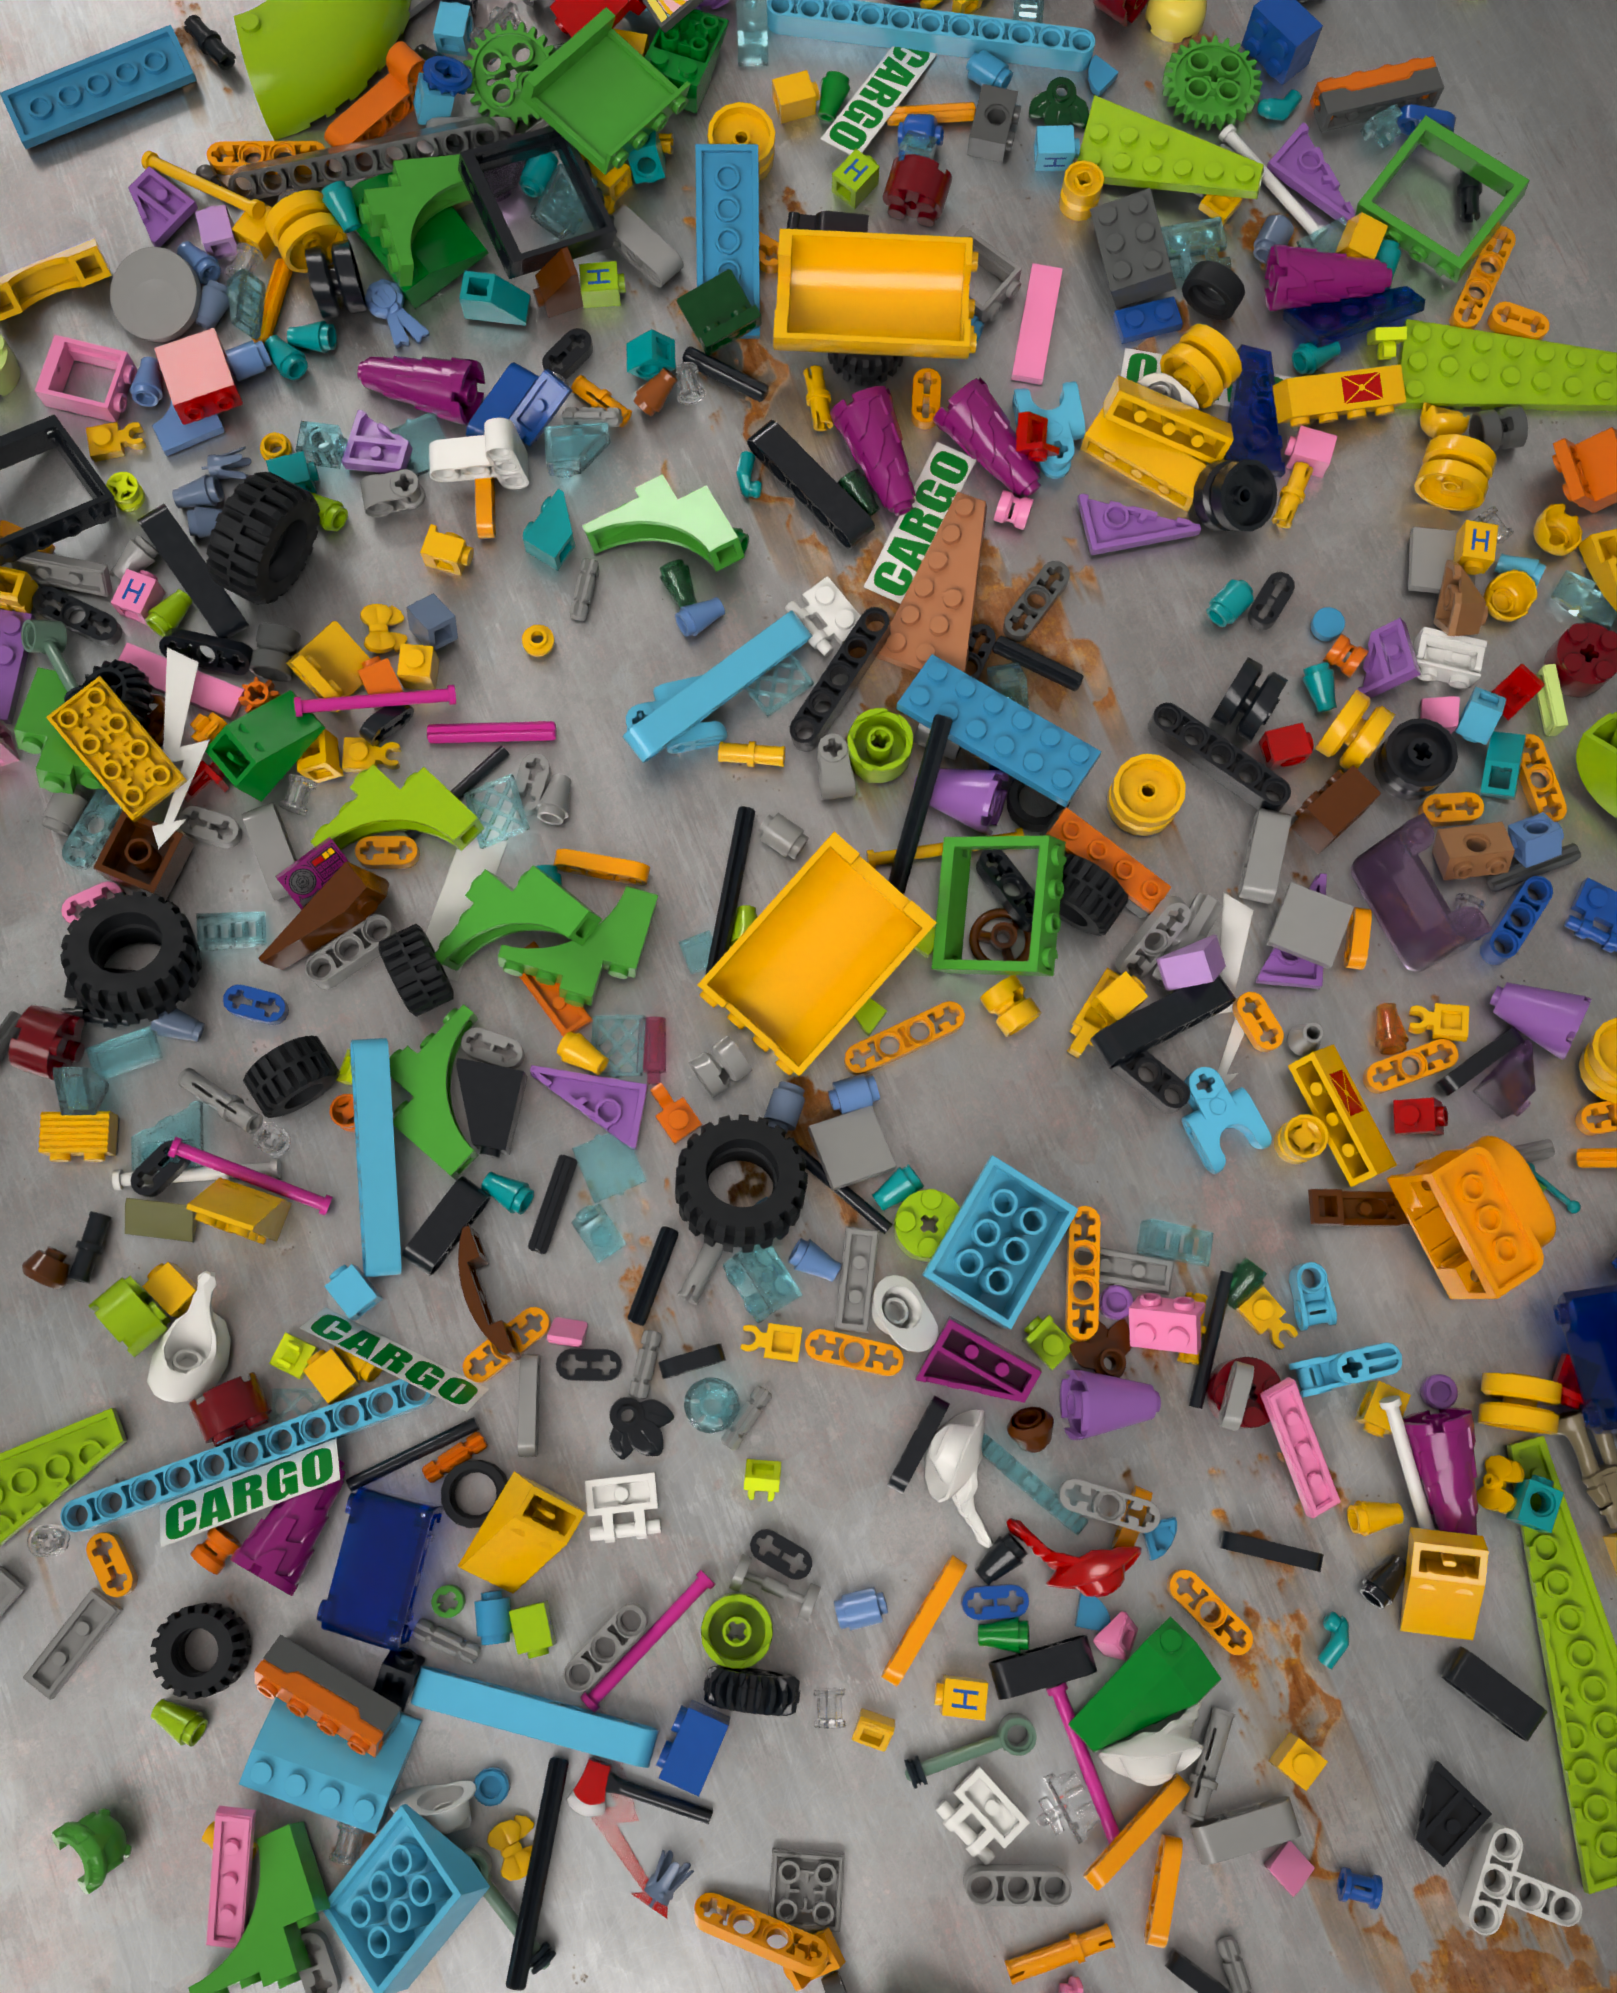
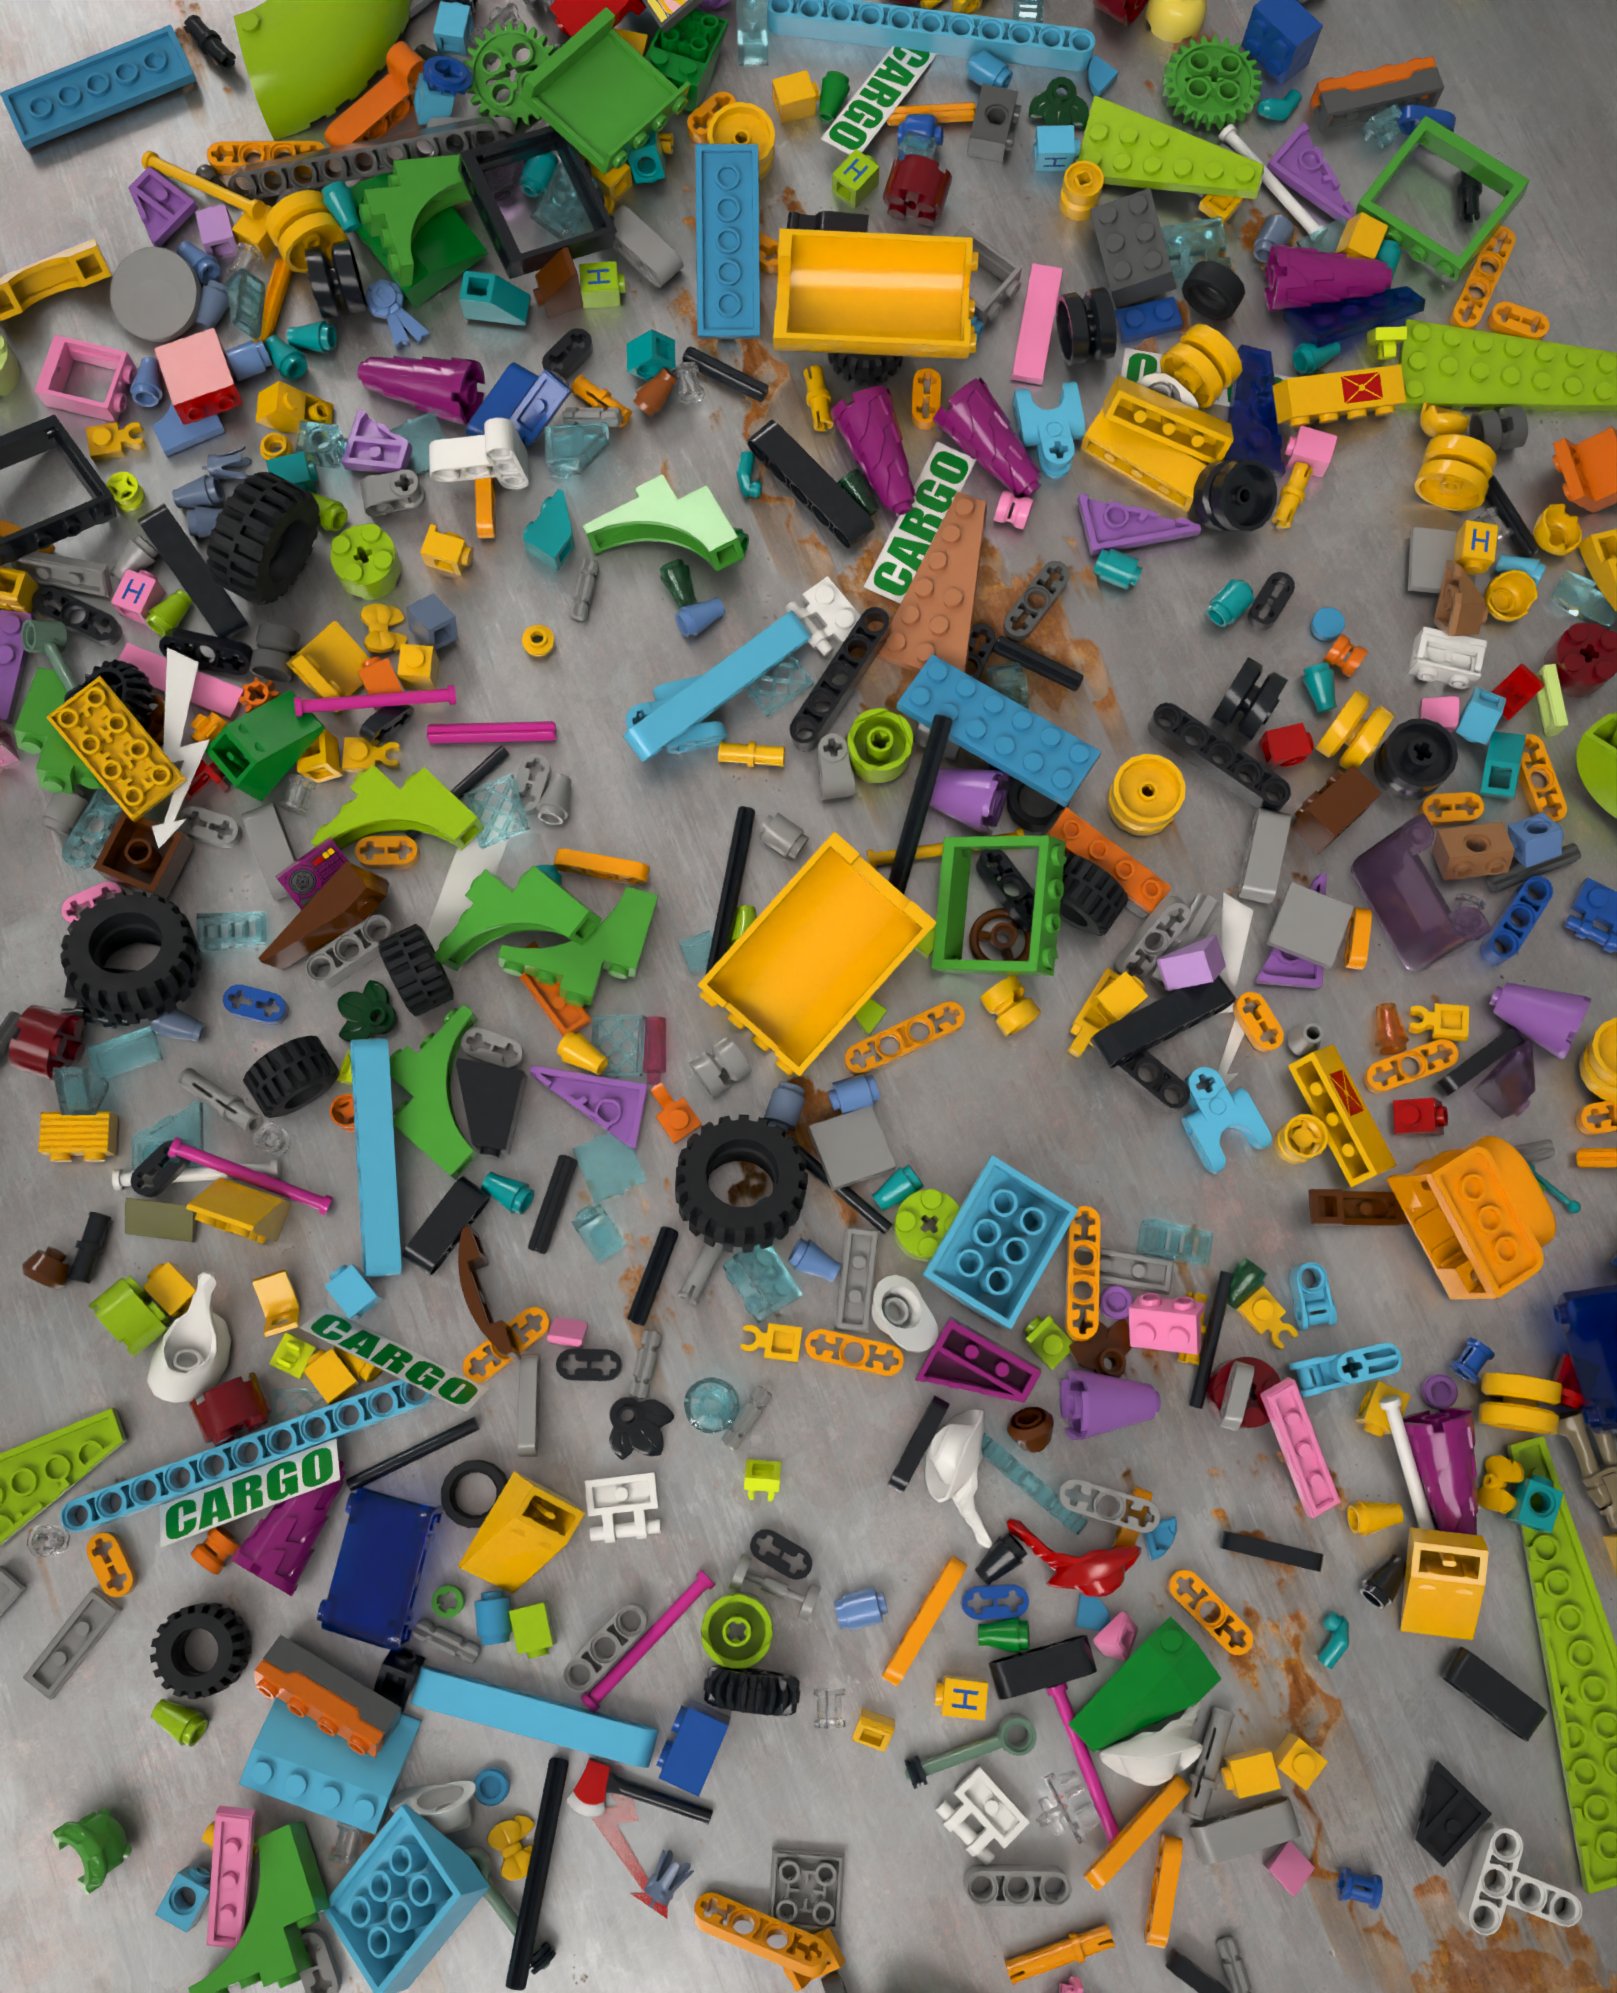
orange axle [422,1432,488,1483] -> none
black beam [658,1343,726,1379] -> none
dark green bracket [677,269,762,357] -> none
red bracket [1016,411,1060,462] -> none
medium lavender wing [1358,617,1421,699] -> none
none -> medium azure brick [155,1866,211,1933]
none -> yellow bracket [252,1269,301,1337]
none -> yellow slope [256,381,334,435]
none -> lime brick [330,523,402,600]
none -> dark green plate [337,980,397,1042]
none -> light orange beam [687,91,736,144]
none -> black wheel [1056,287,1117,366]
none -> teal brick [1093,549,1143,590]
none -> yellow brick [1220,1747,1281,1799]
none -> blue bush [1449,1337,1495,1384]
none -> black axle [1485,475,1540,558]

